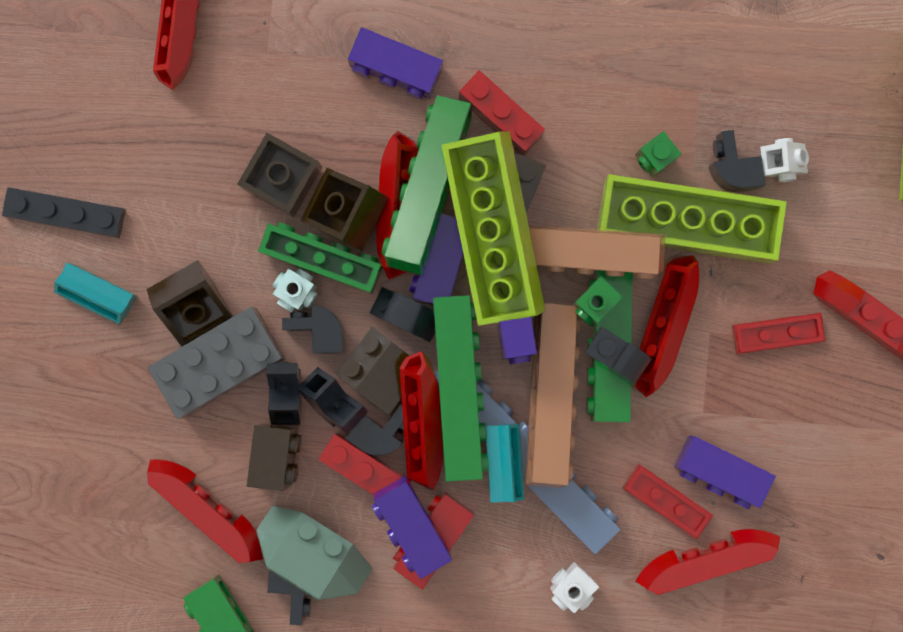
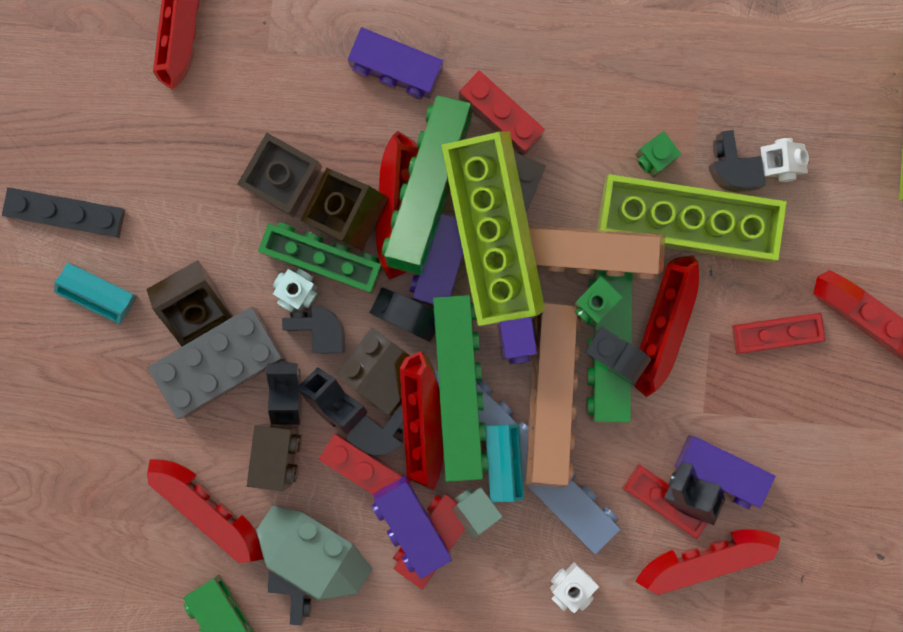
none -> sand green brick [451,487,502,539]
none -> black brick [665,462,725,525]

